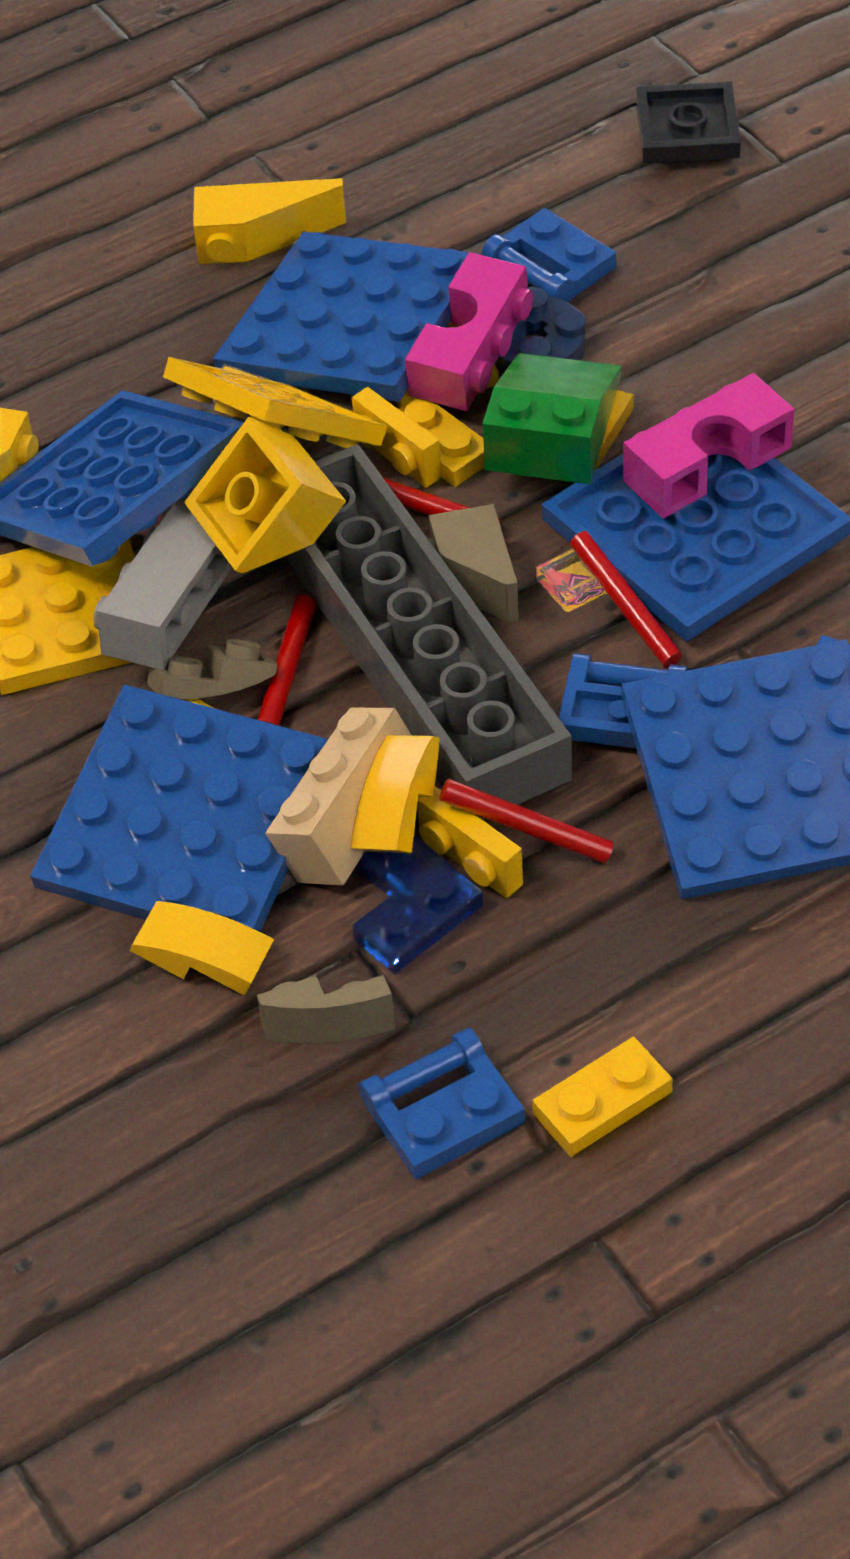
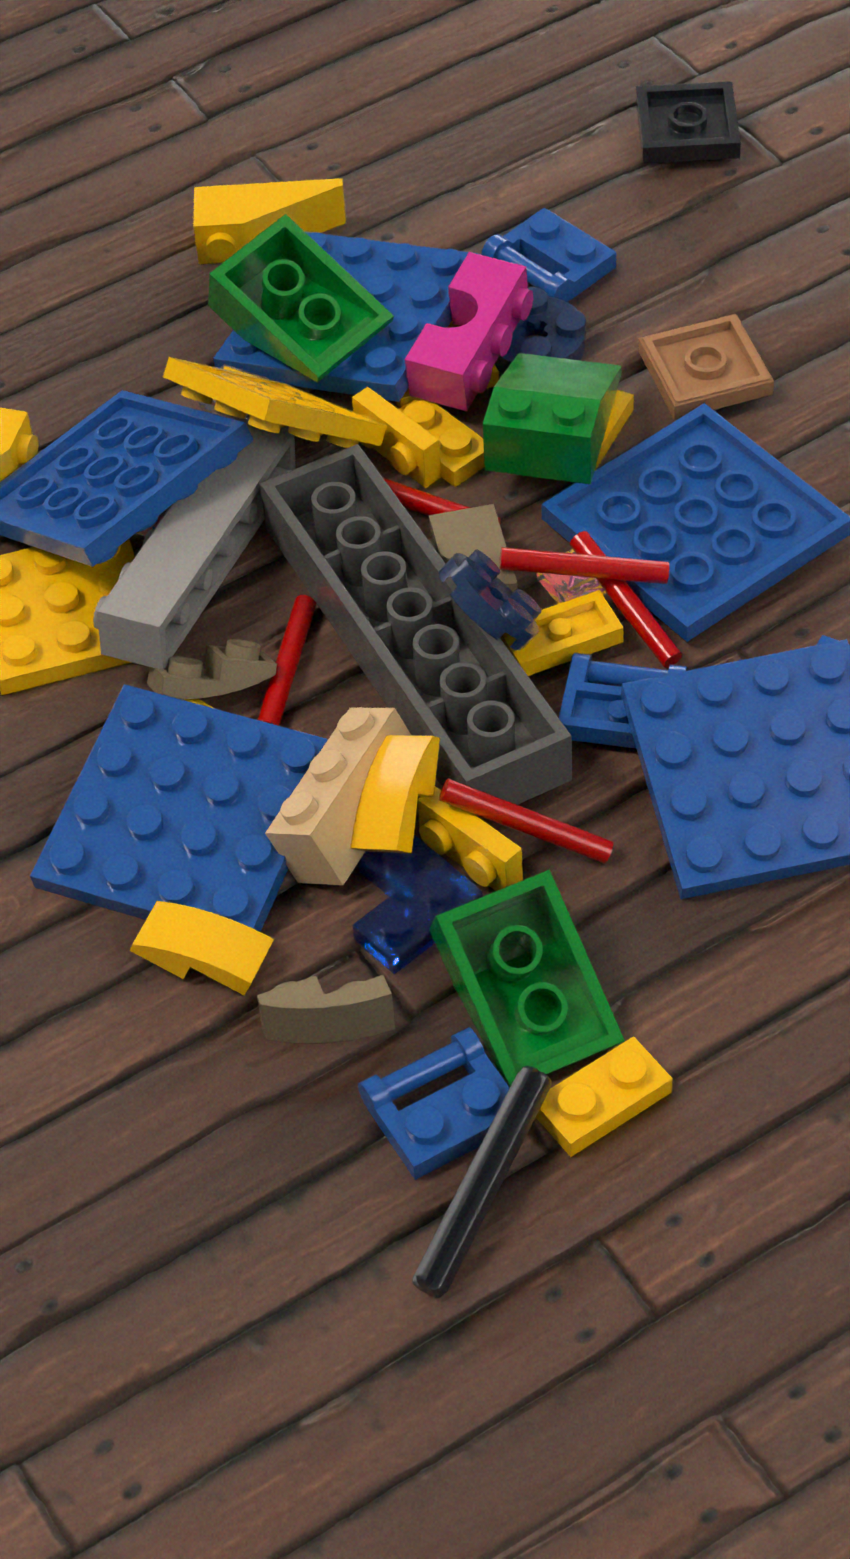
yellow slope [184,417,346,573] -> none
dark pink arch [623,373,795,519] -> none
none -> green slope [208,214,394,382]
none -> black axle [412,1066,552,1298]
none -> green slope [429,869,625,1087]
none -> dark blue plate [438,549,542,651]
none -> red bar [499,547,669,584]
none -> yellow plate [500,590,624,676]
none -> medium nougat plate [638,314,774,420]

